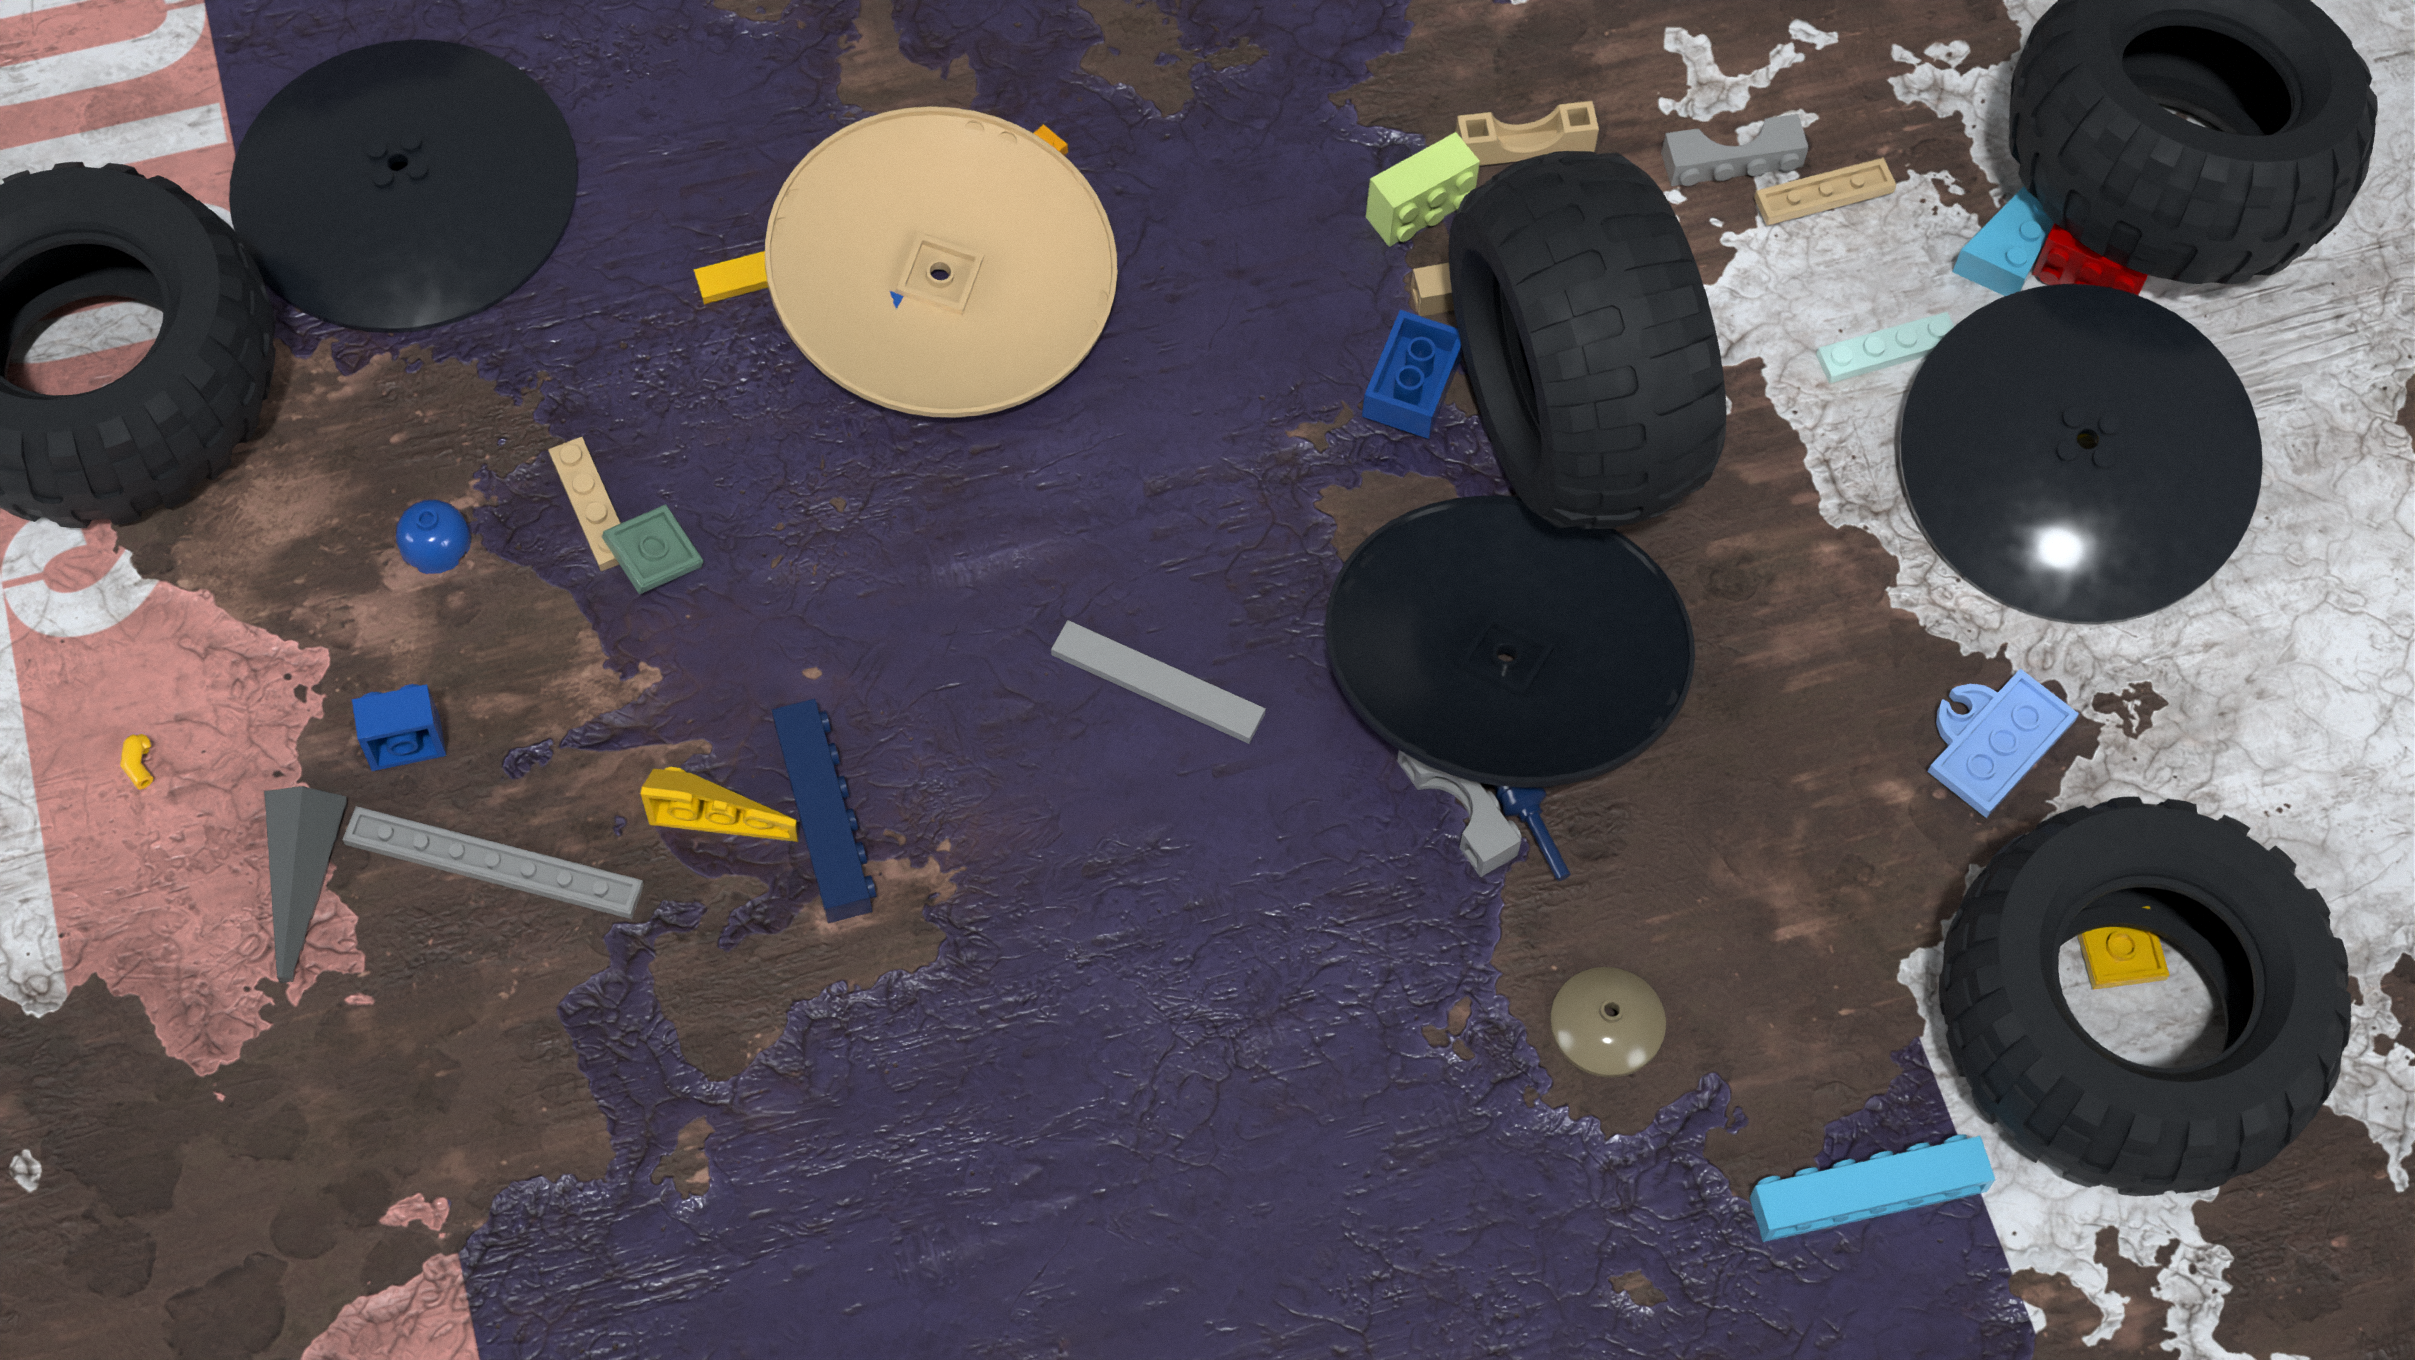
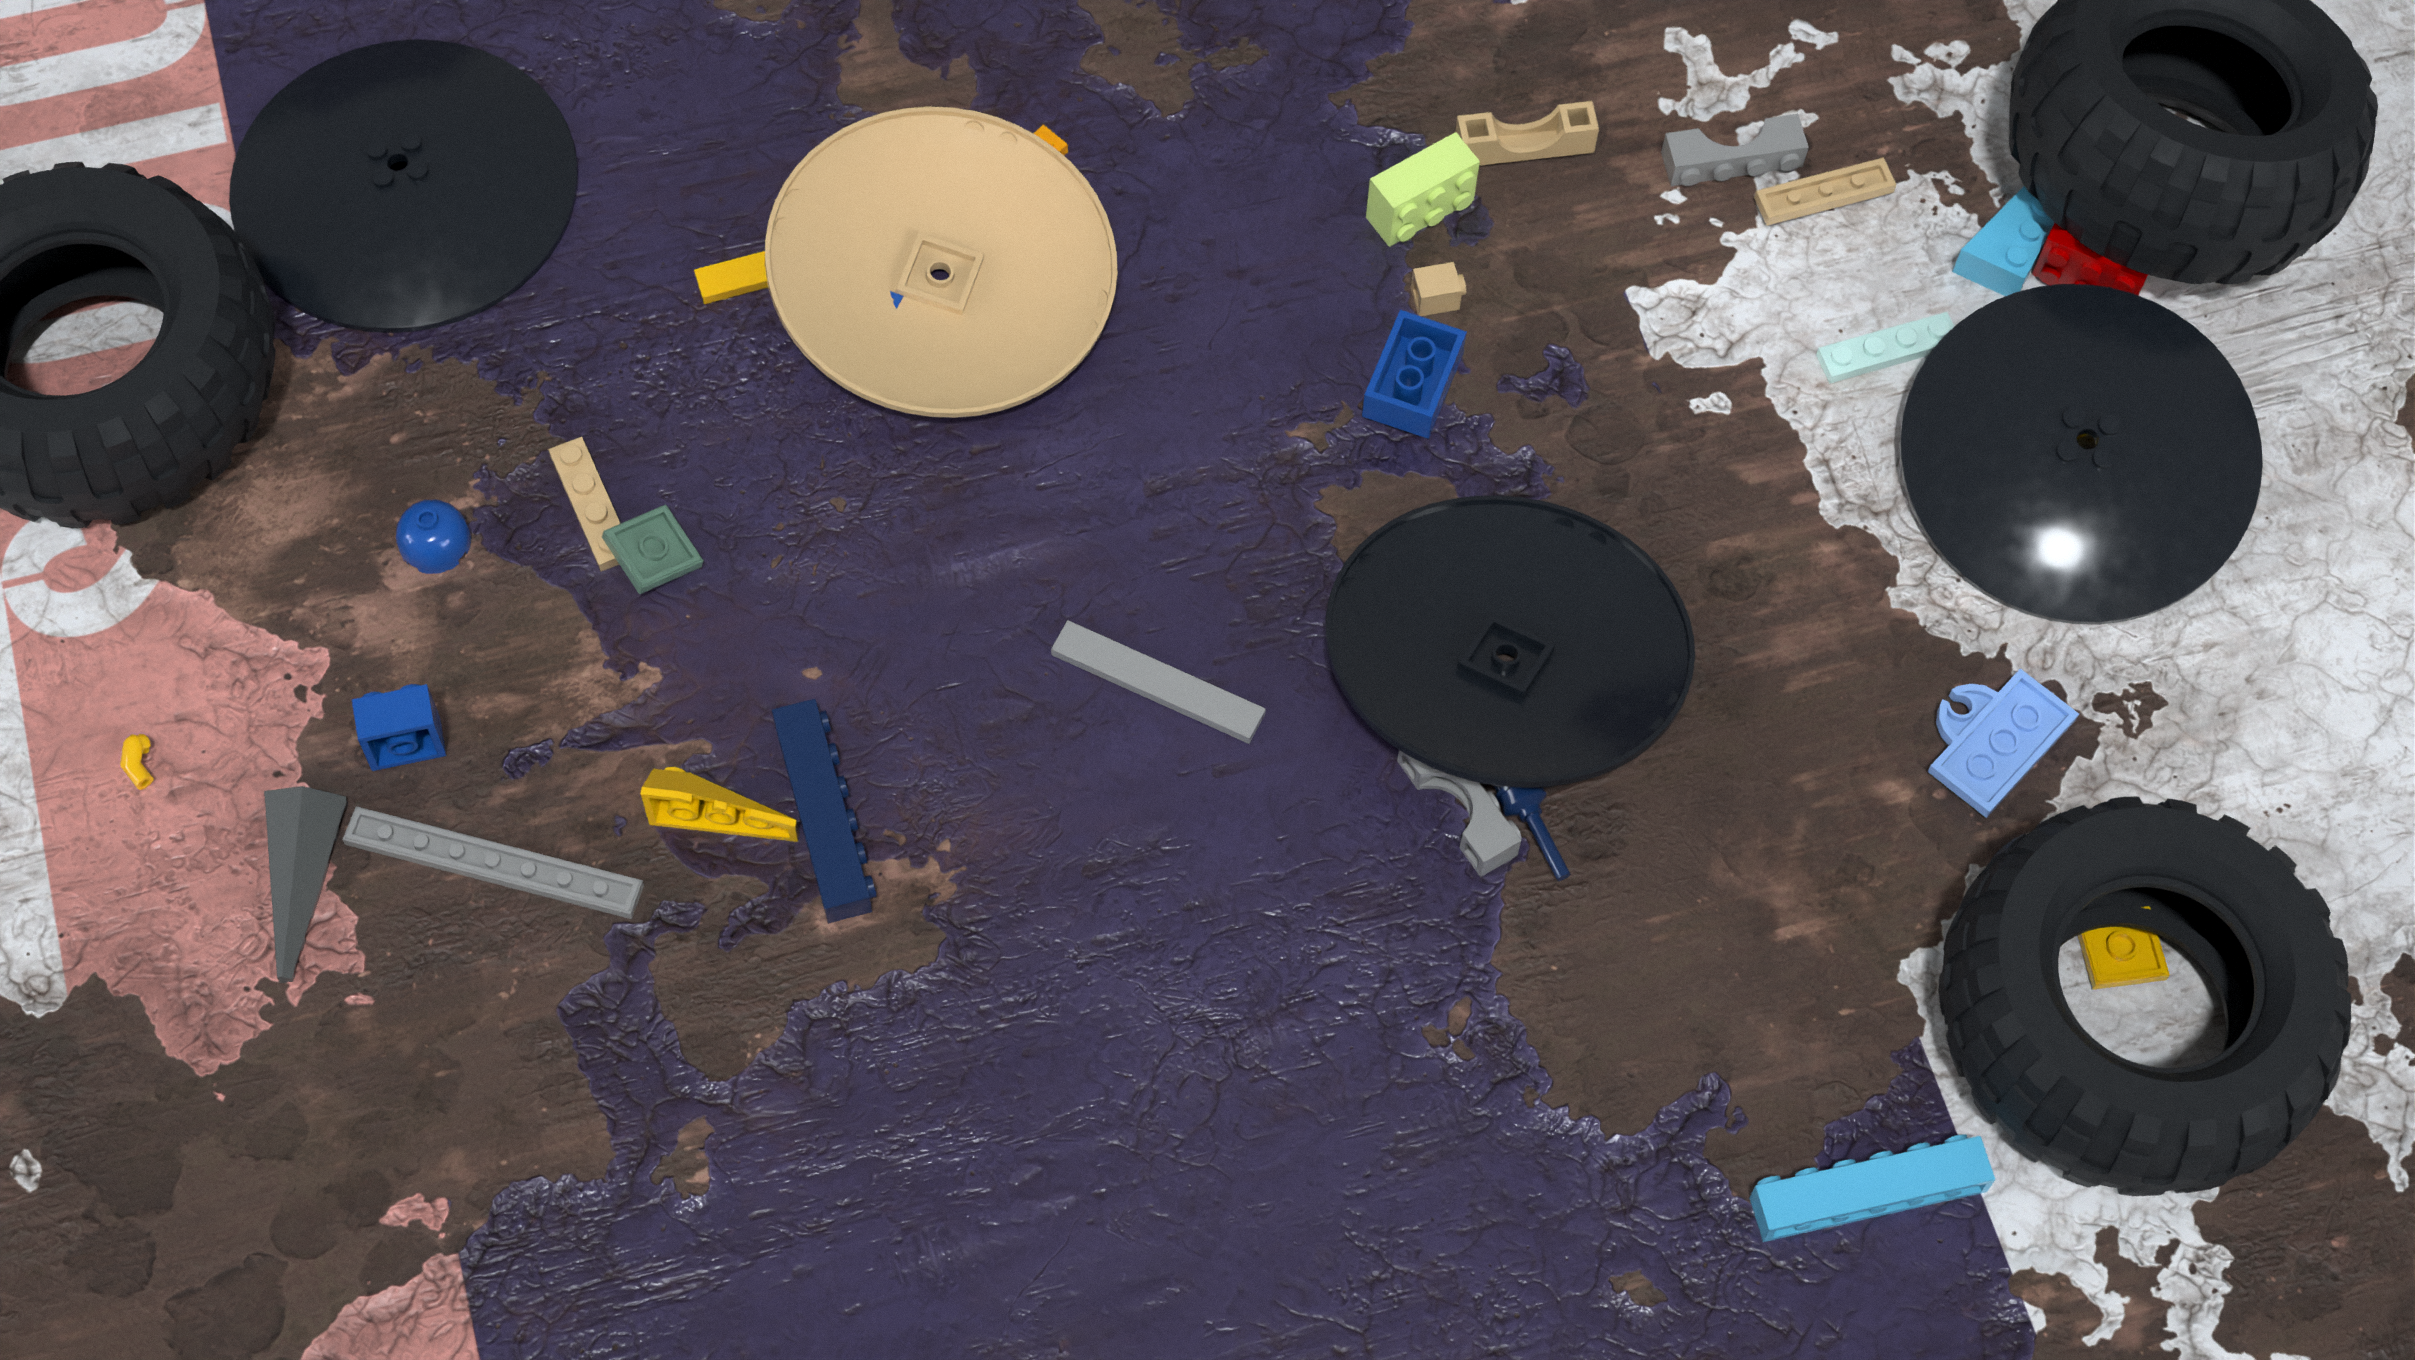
black tyre [1449,151,1727,529] -> none
dark tan dish [1550,967,1666,1078] -> none

